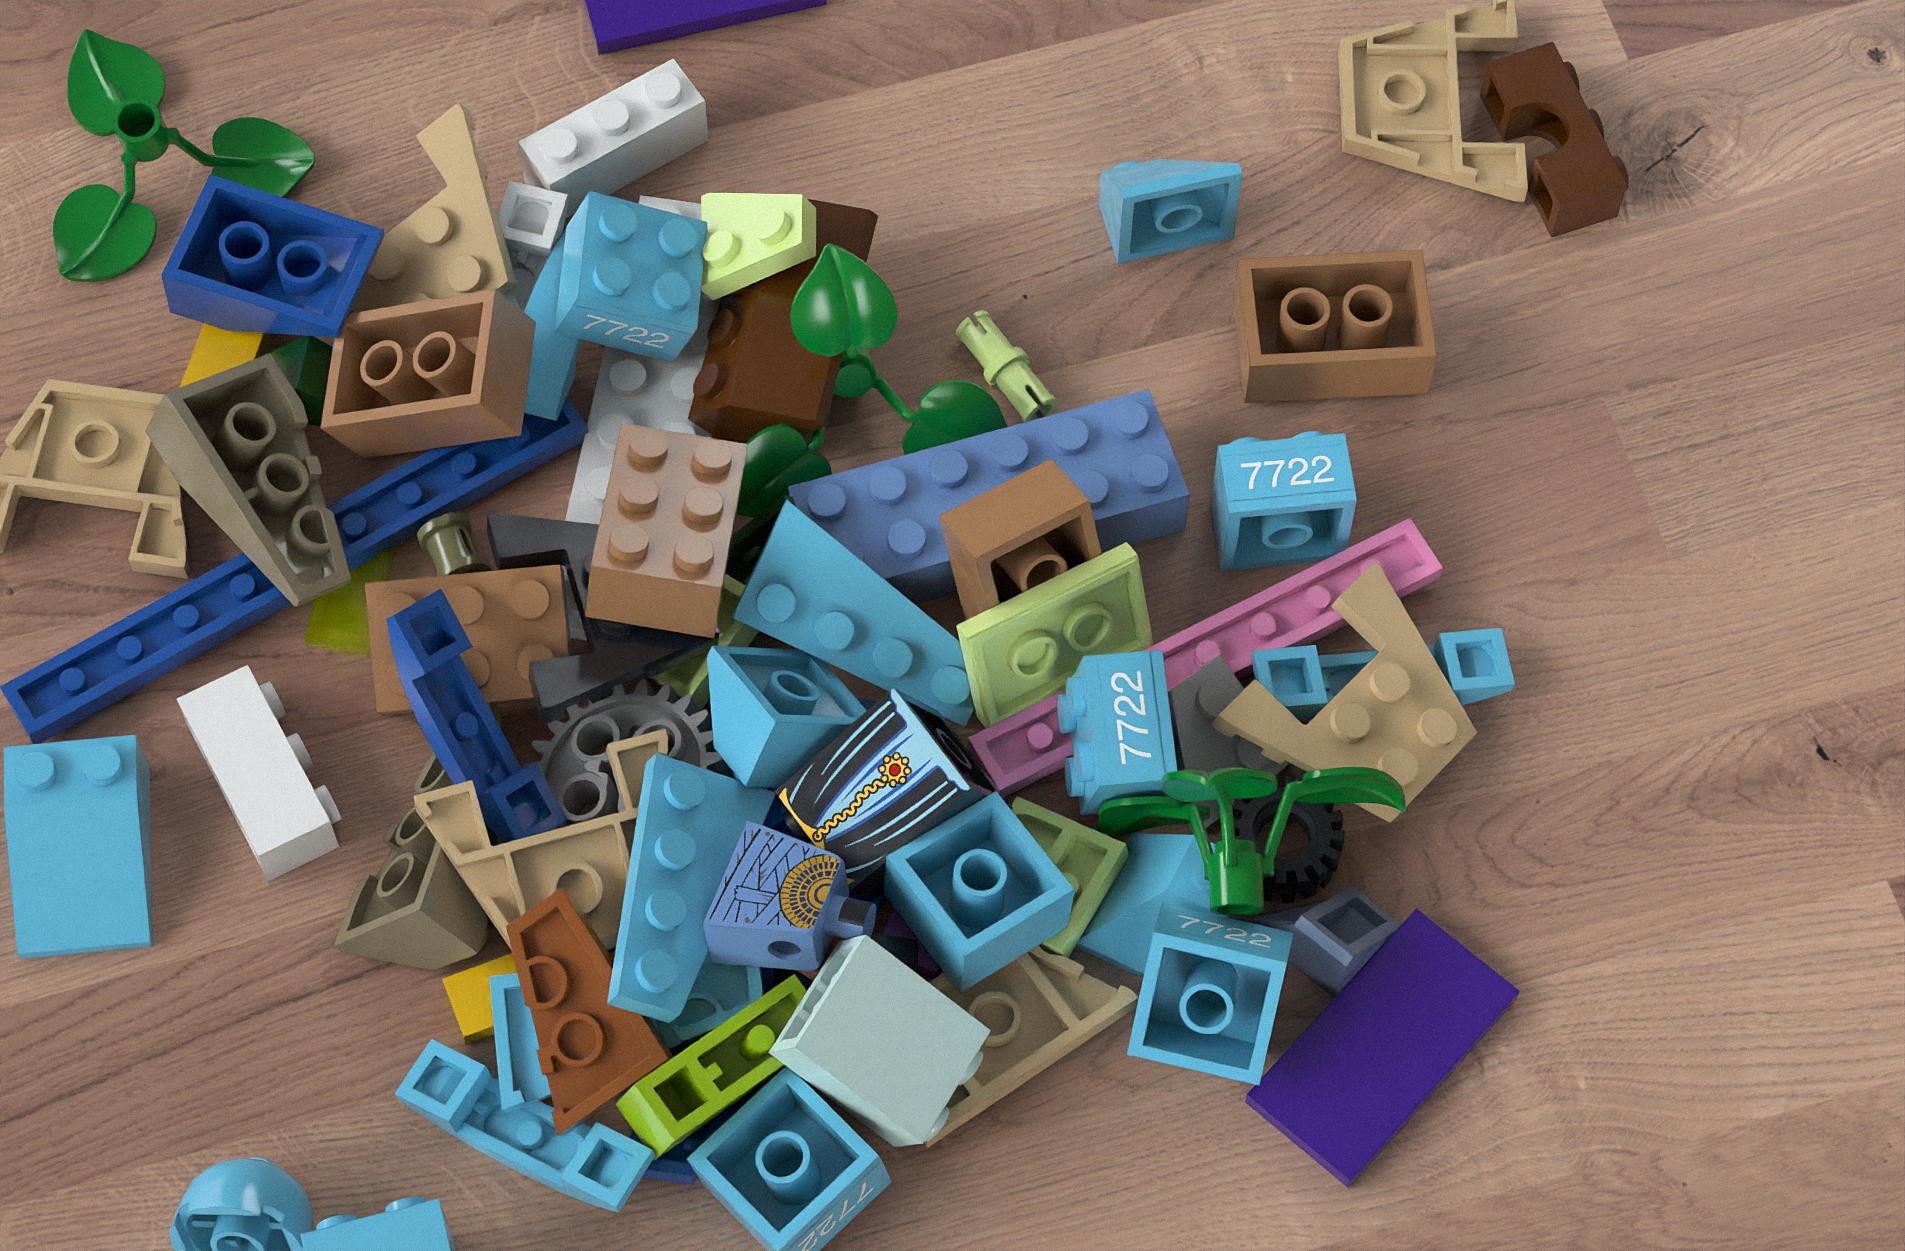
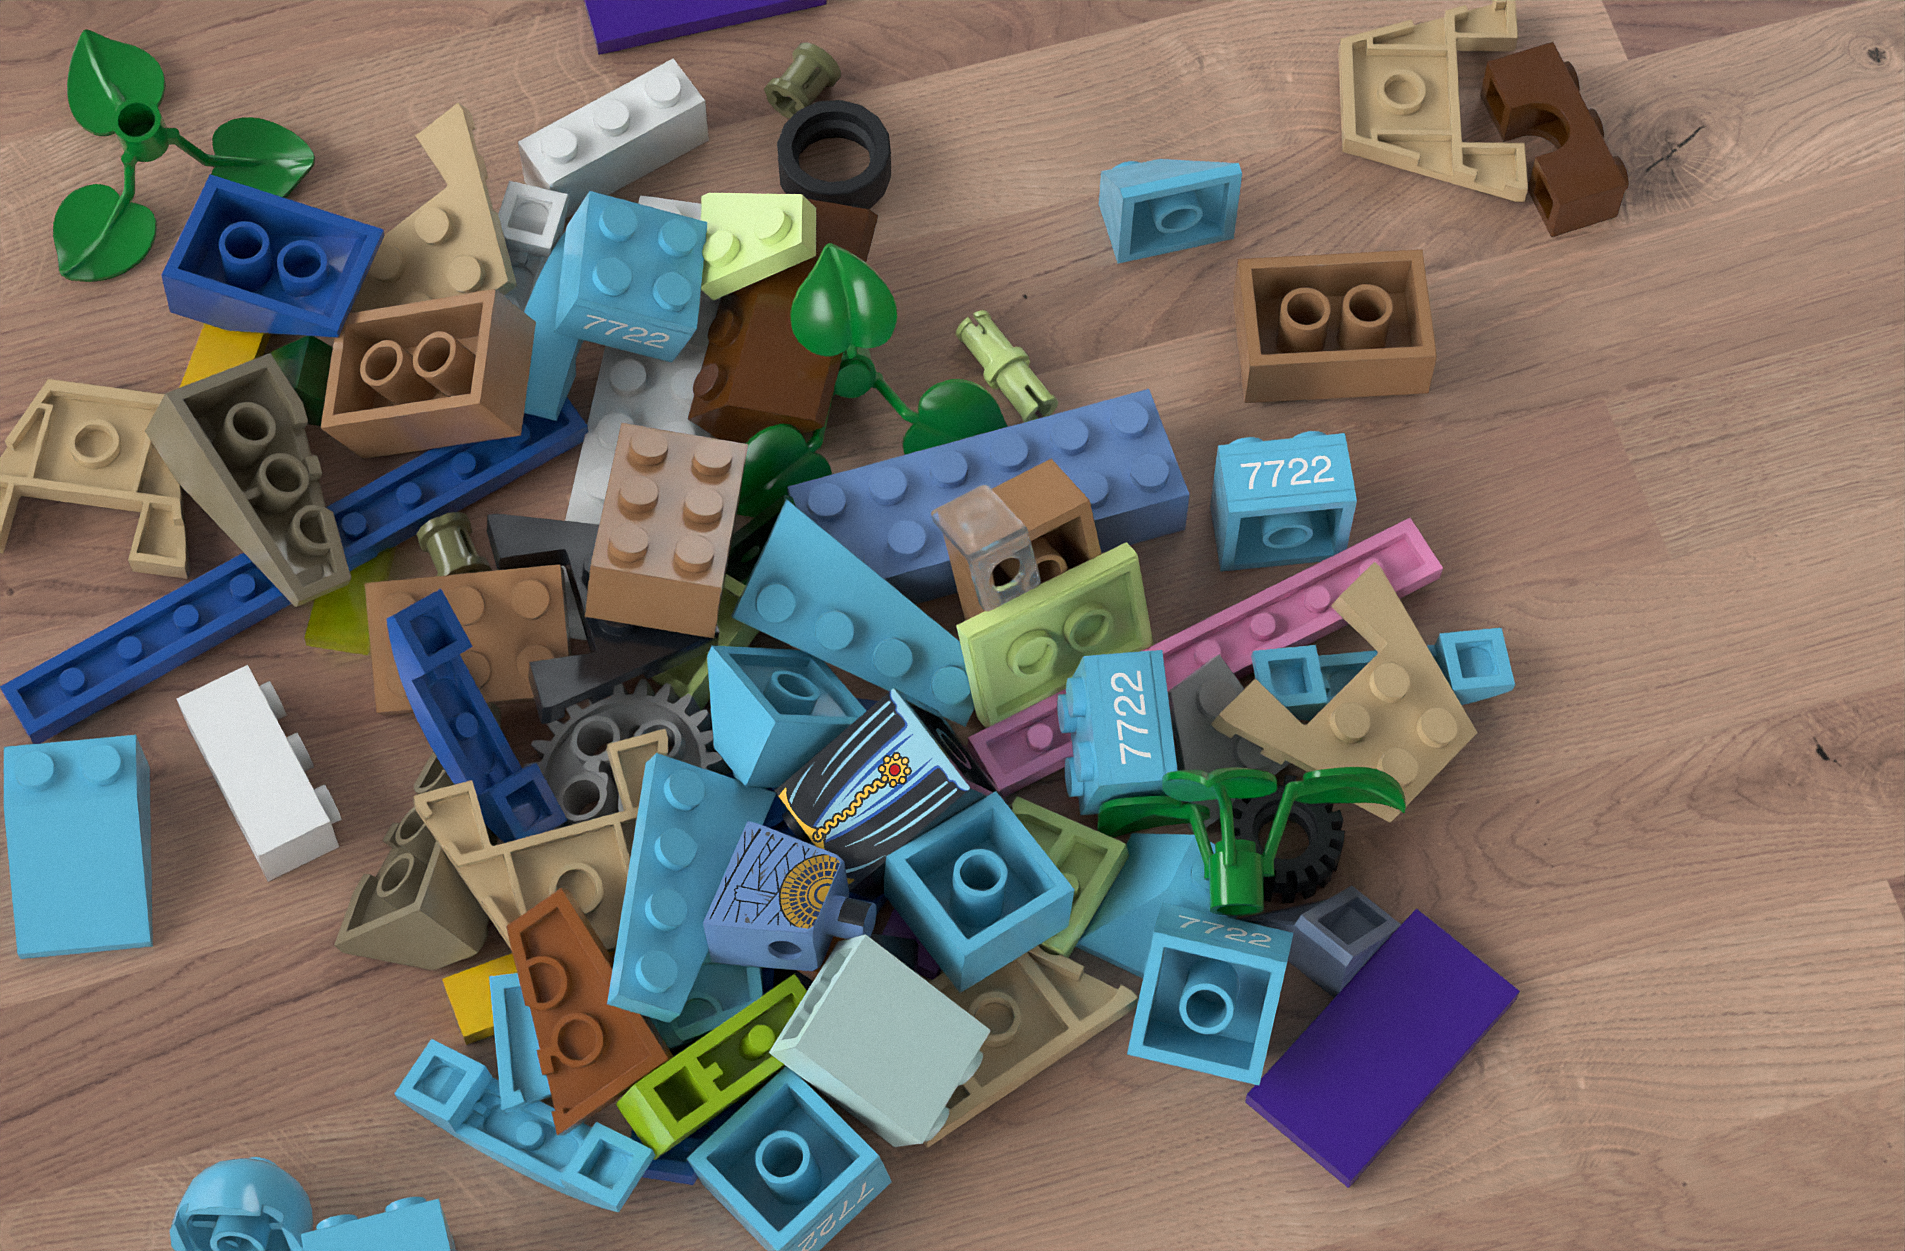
none -> olive bush [764,42,841,119]
none -> black tyre [777,100,891,209]
none -> clear bracket [931,485,1041,612]

